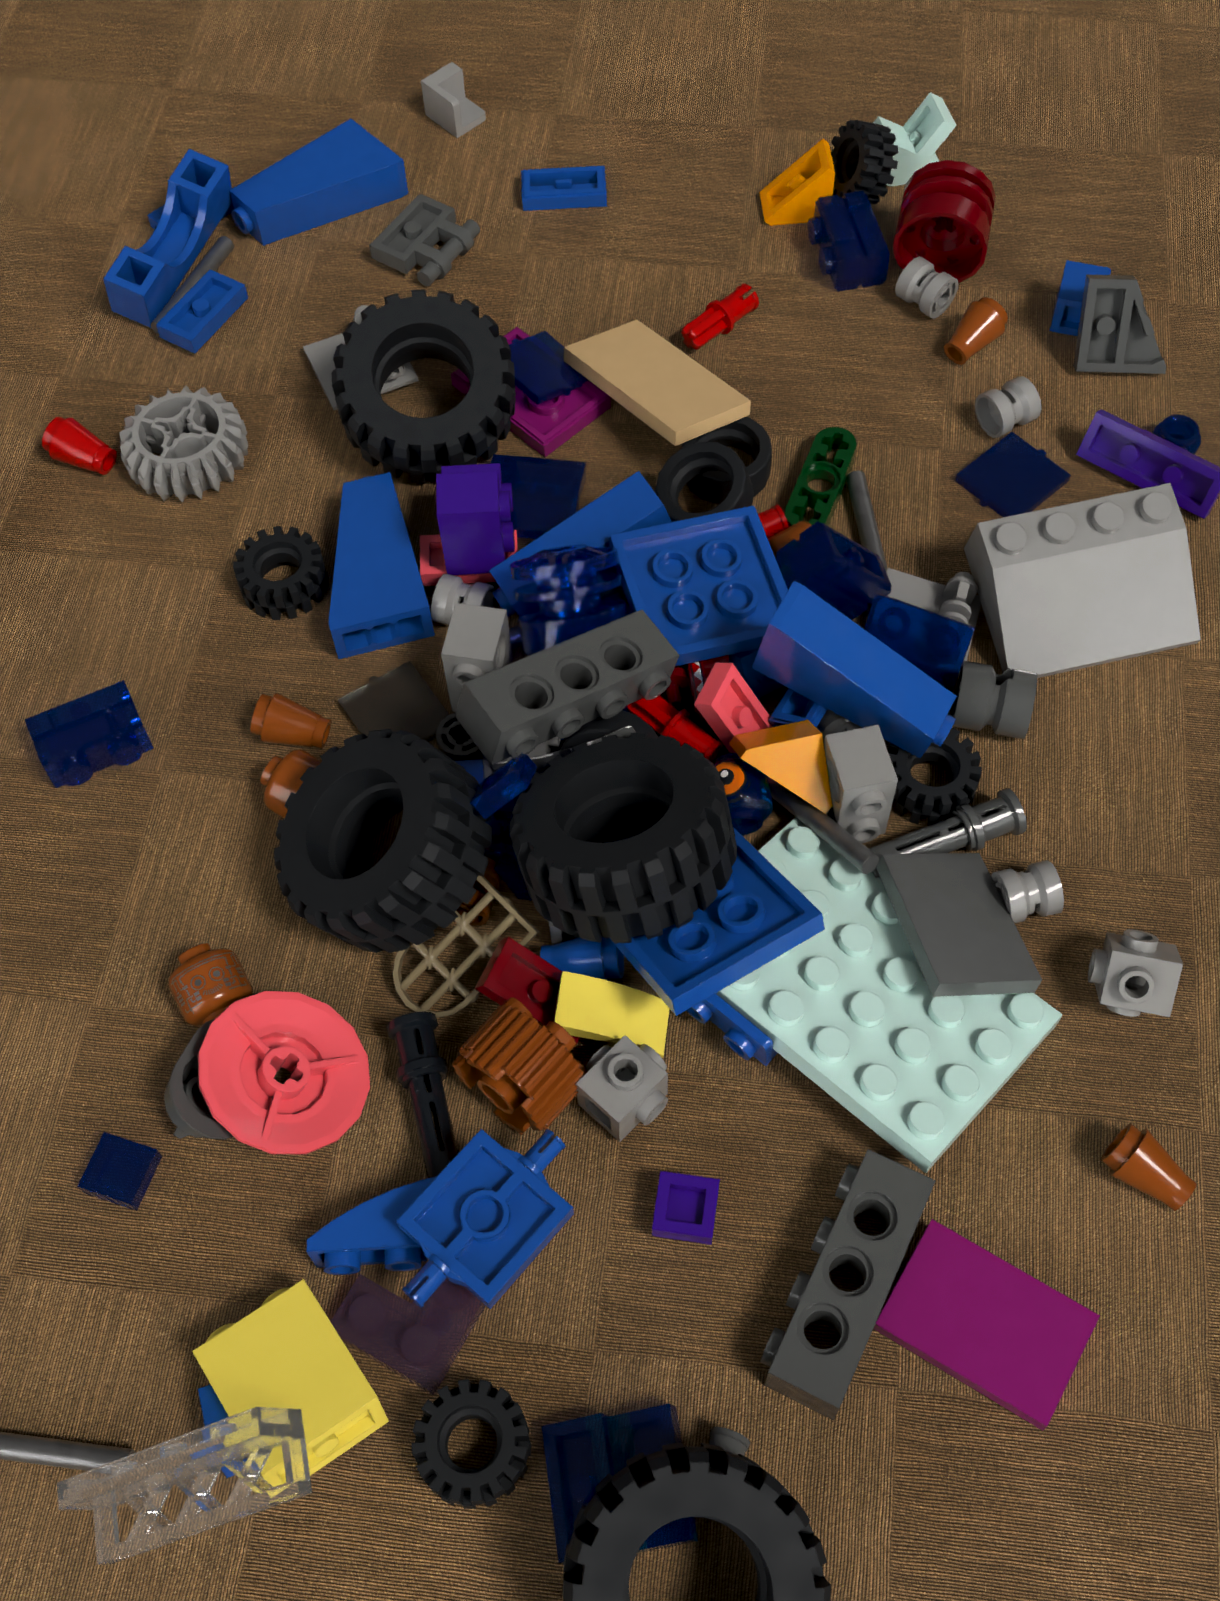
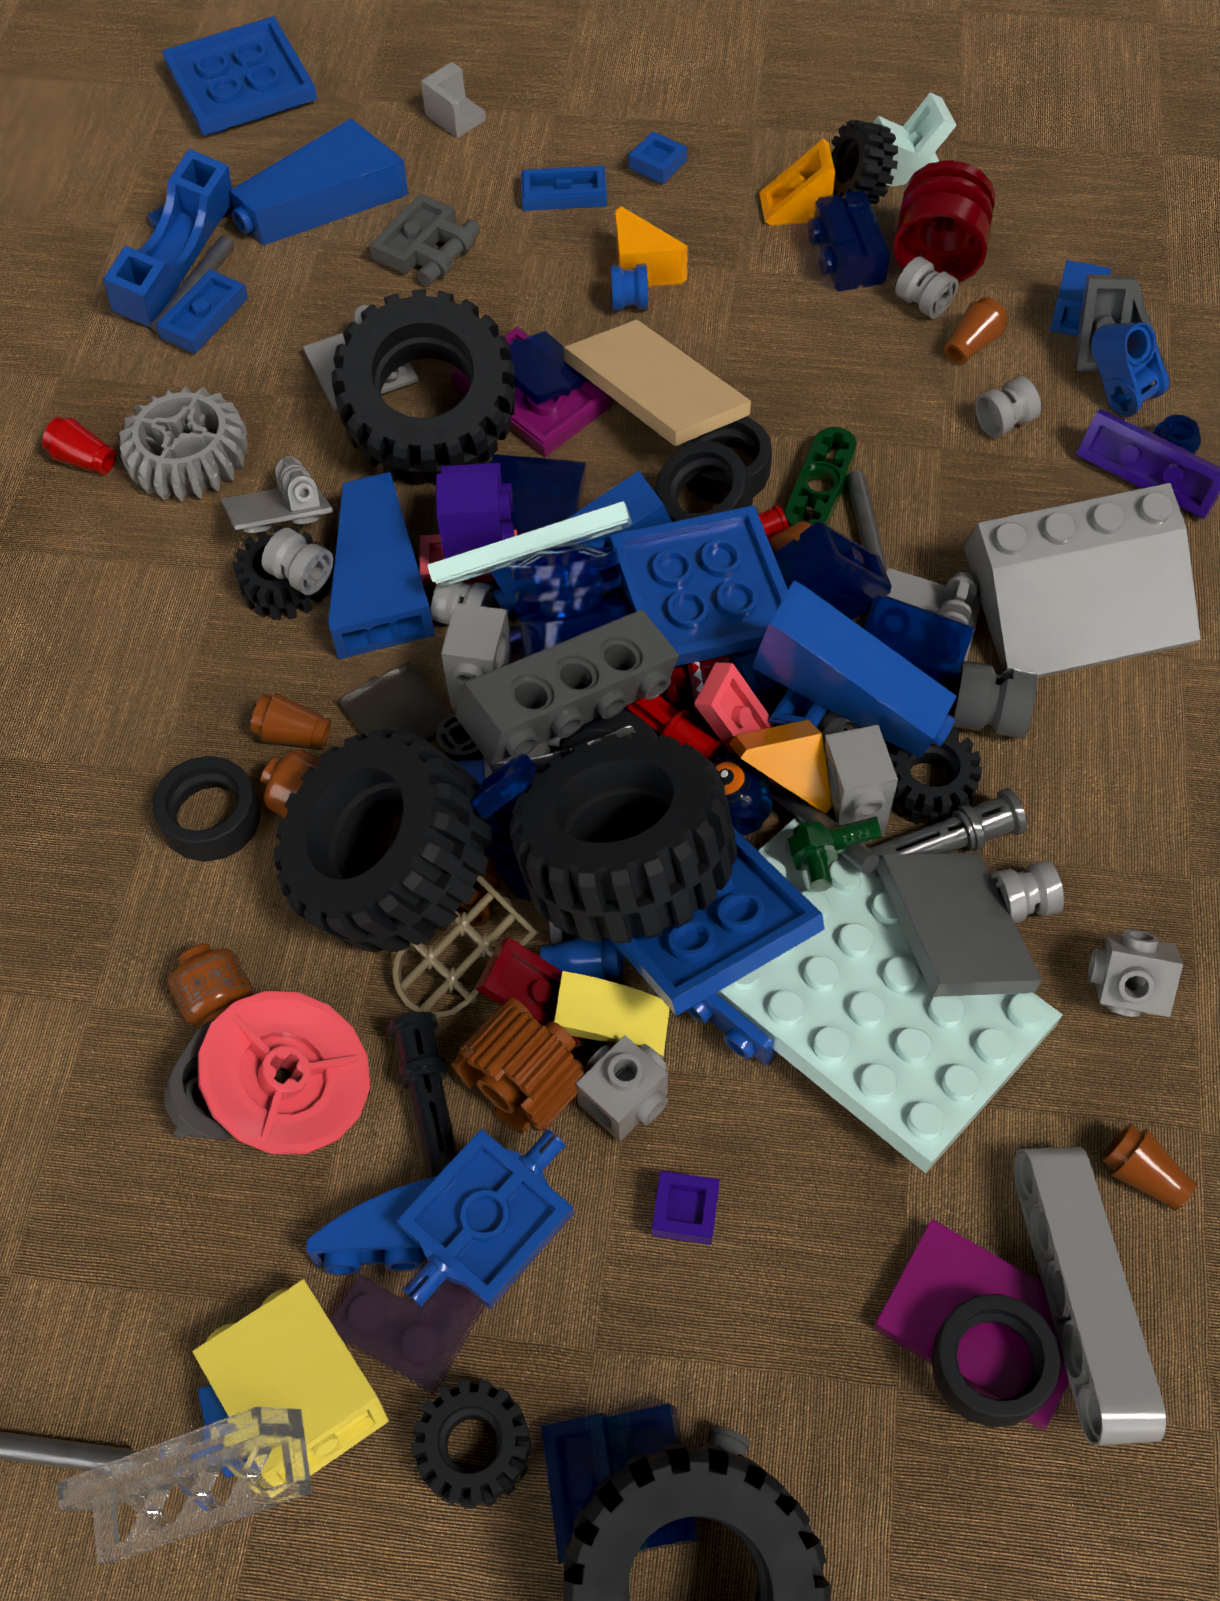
clear blue brick [24,680,154,788] -> none
clear blue tile [77,1132,162,1211] -> none
red axle [681,284,759,350] -> none
dark grey brick [760,1149,936,1421] -> none
clear blue piece [955,432,1071,517] -> none
none -> black tyre [153,756,261,862]
none -> blue plate [162,16,317,136]
none -> light grey hinge [221,456,333,533]
none -> light grey wheel [262,528,333,595]
none -> light aqua tile [427,501,632,587]
none -> blue wheel [610,264,648,311]
none -> light orange slope [615,206,688,286]
none -> blue plate [629,131,687,184]
none -> dark green piece [788,816,882,892]
none -> black tyre [931,1294,1061,1427]
none -> light grey beam [1014,1146,1166,1446]
none -> blue piece [1091,322,1170,417]

